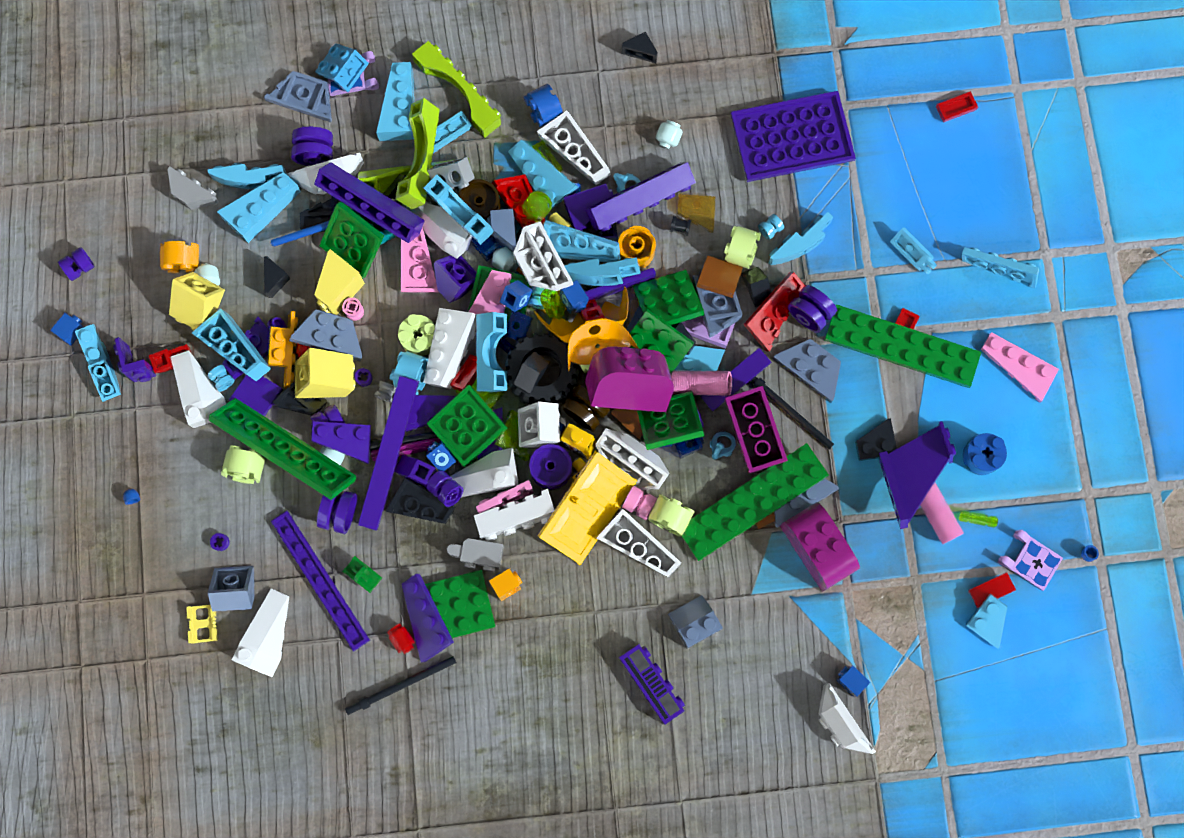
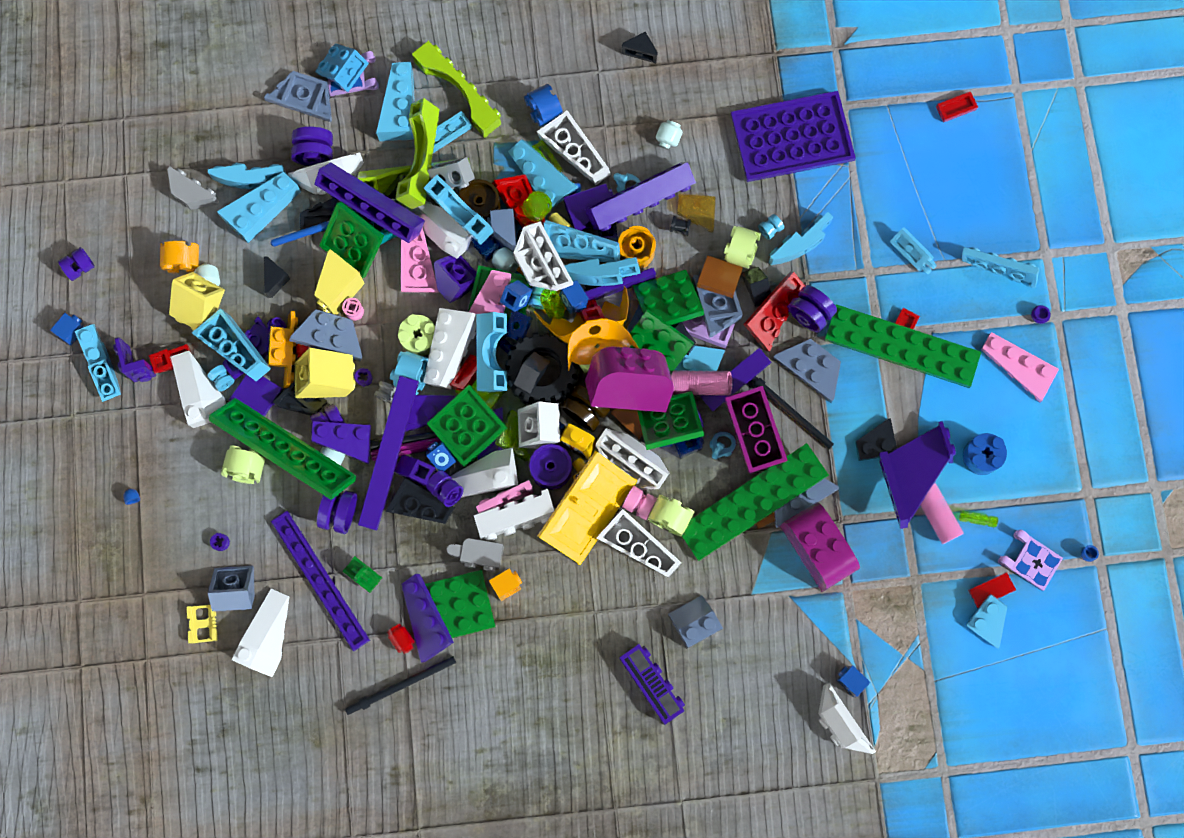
none -> dark purple plate [1031,305,1051,324]

